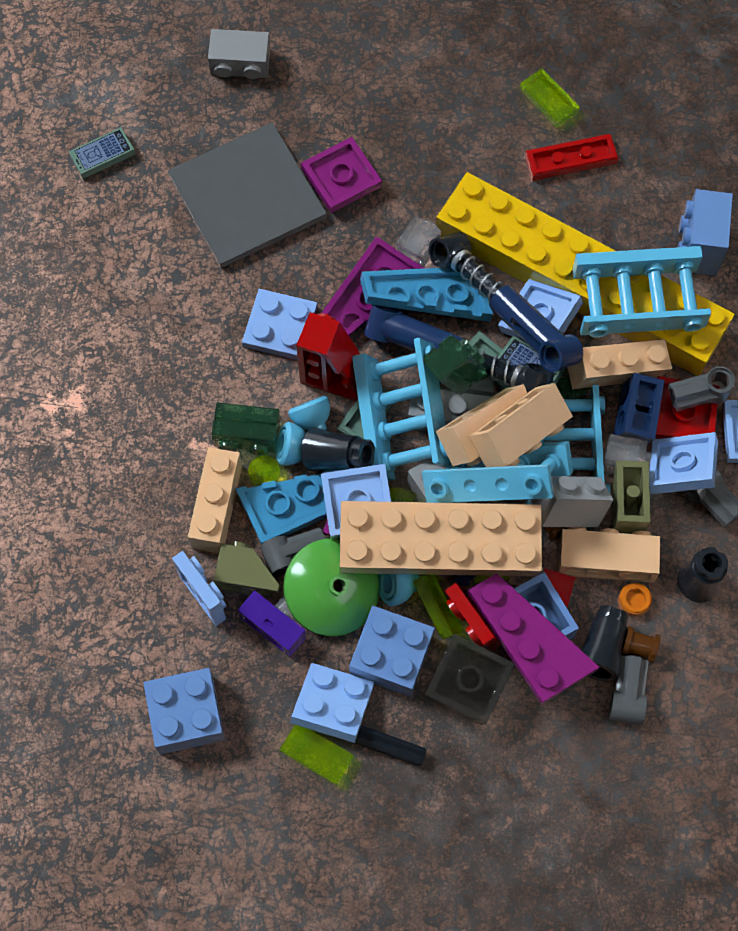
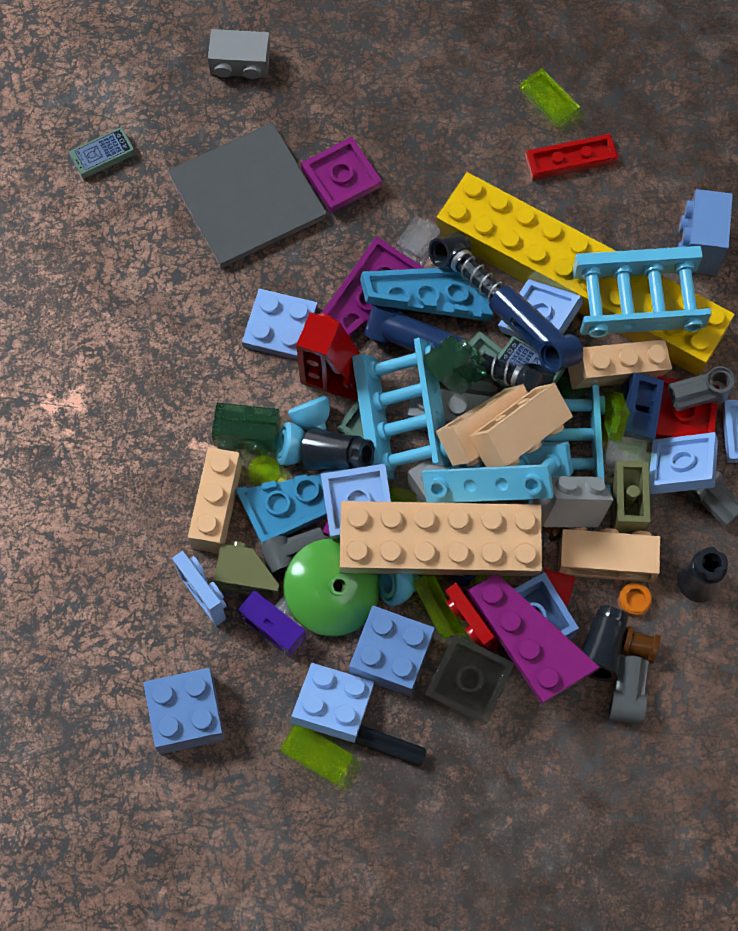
none -> clear neon green tile [602,391,630,442]

